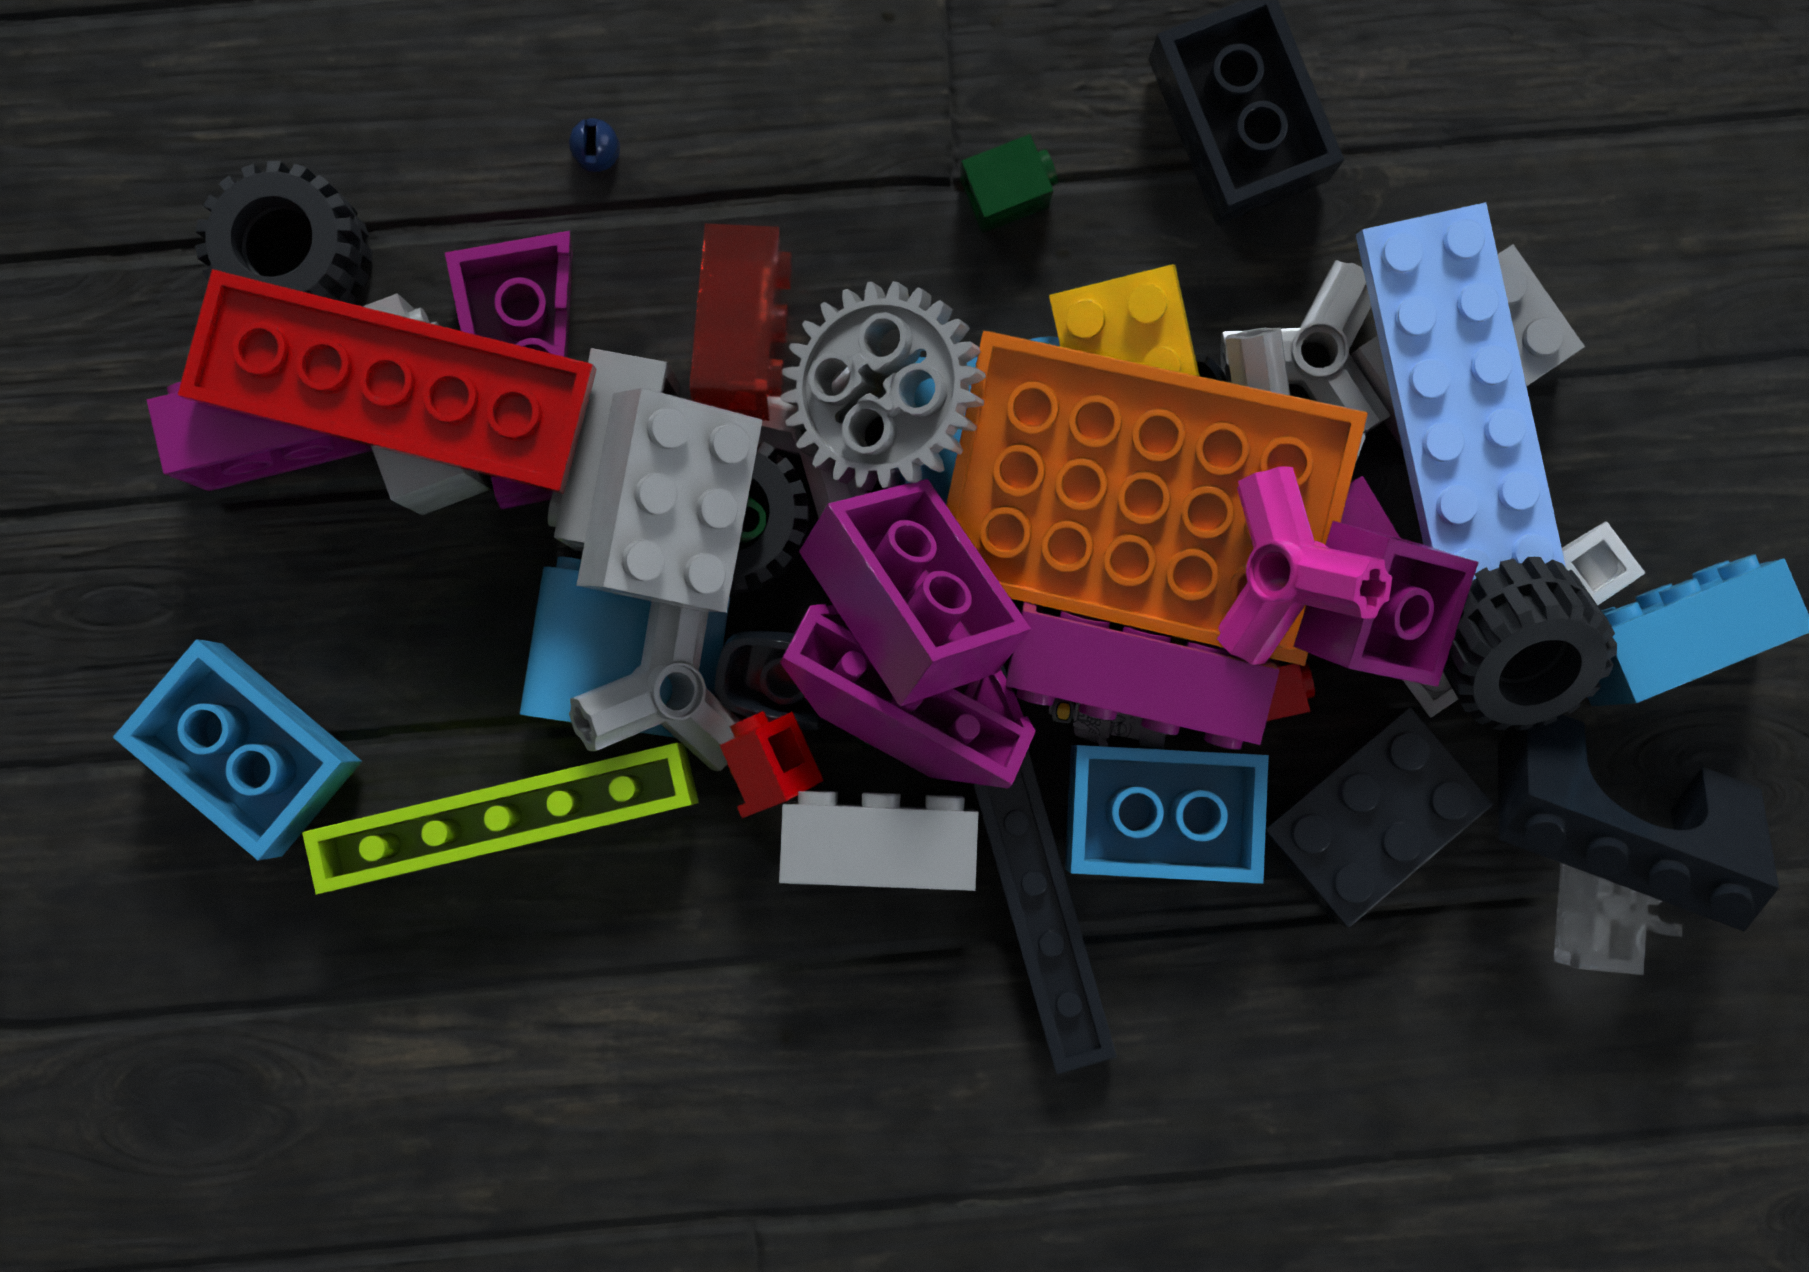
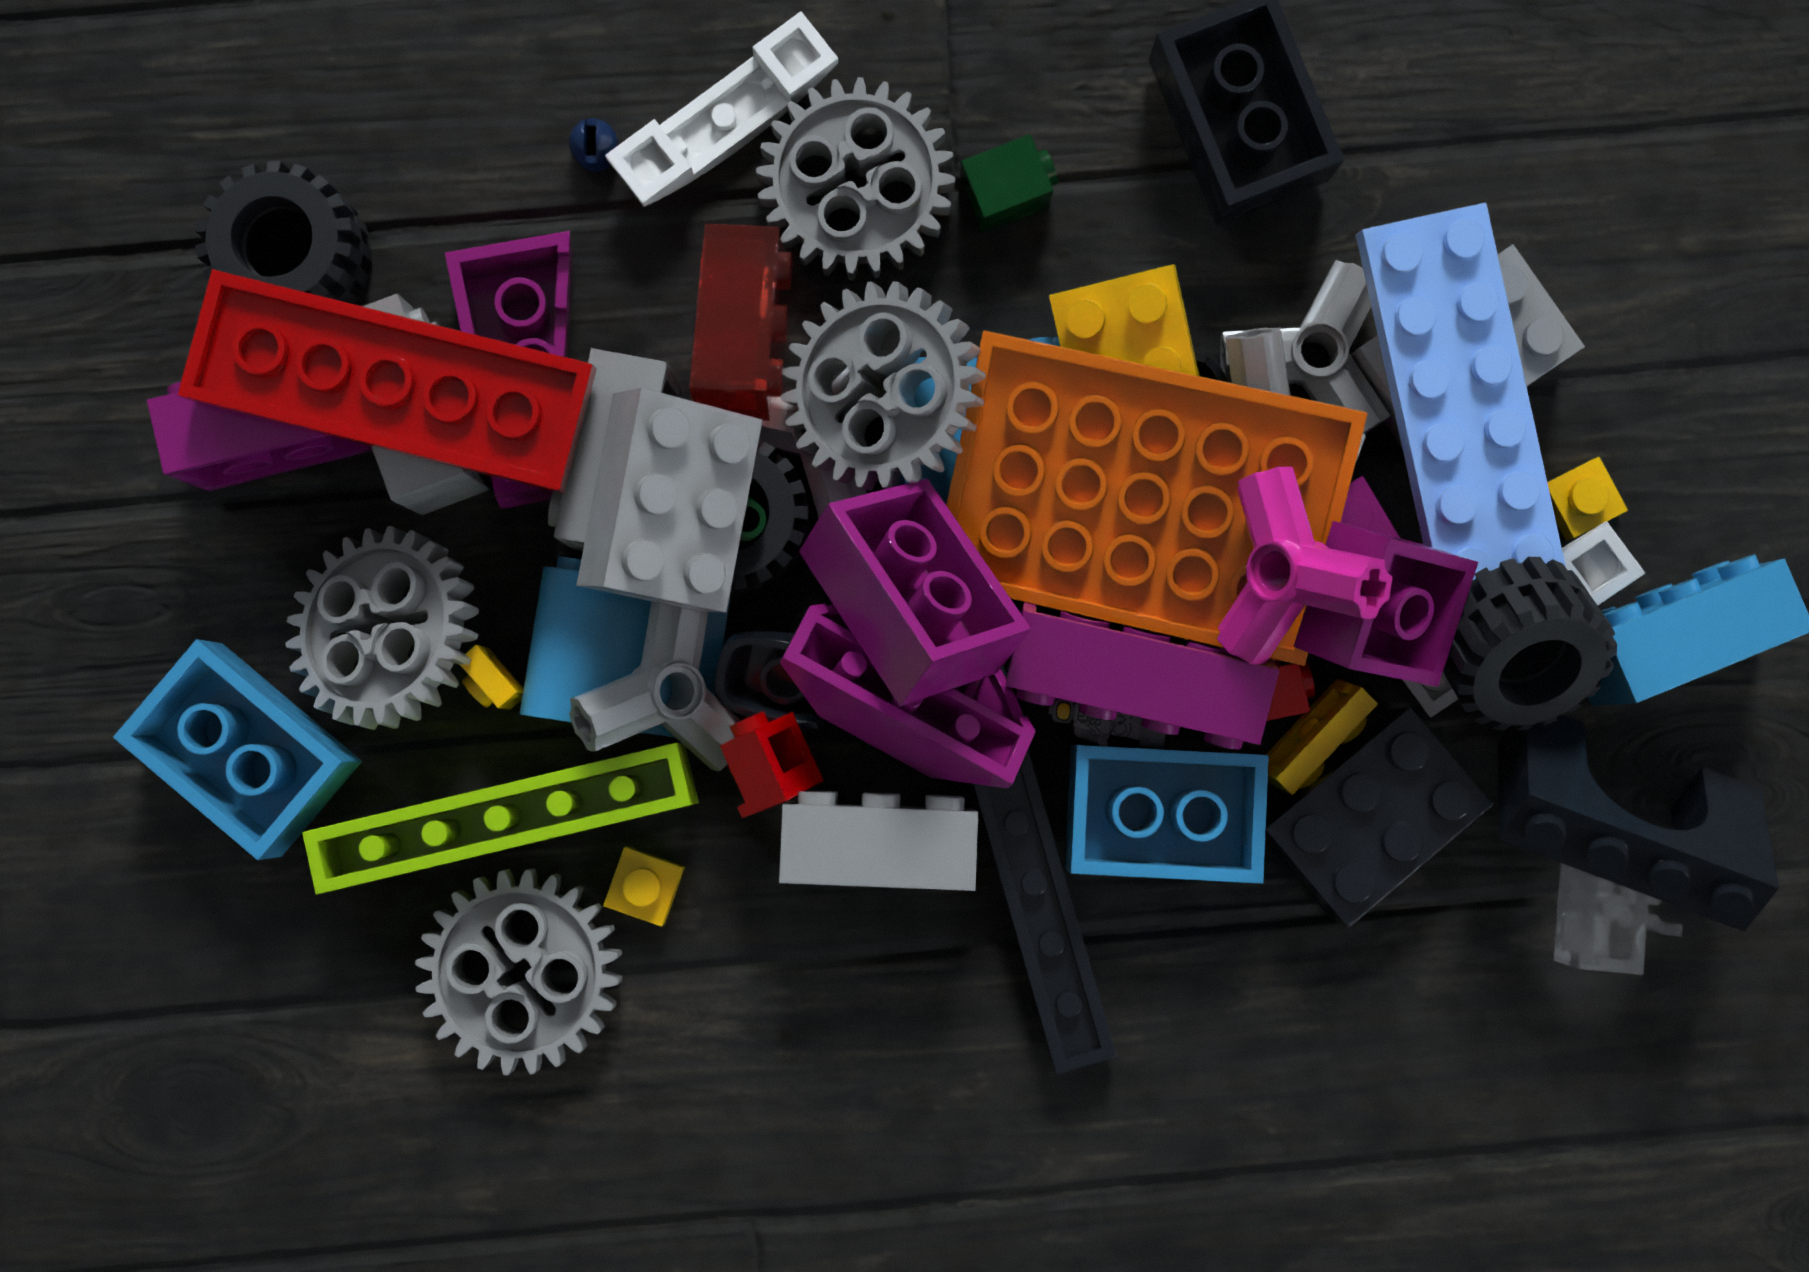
none -> light grey gear [285,526,479,730]
none -> light grey gear [415,868,623,1075]
none -> yellow plate [461,645,524,710]
none -> yellow plate [603,846,685,927]
none -> white slope [605,11,838,207]
none -> light grey gear [756,77,955,280]
none -> yellow plate [1265,679,1378,796]
none -> yellow plate [1547,457,1628,541]

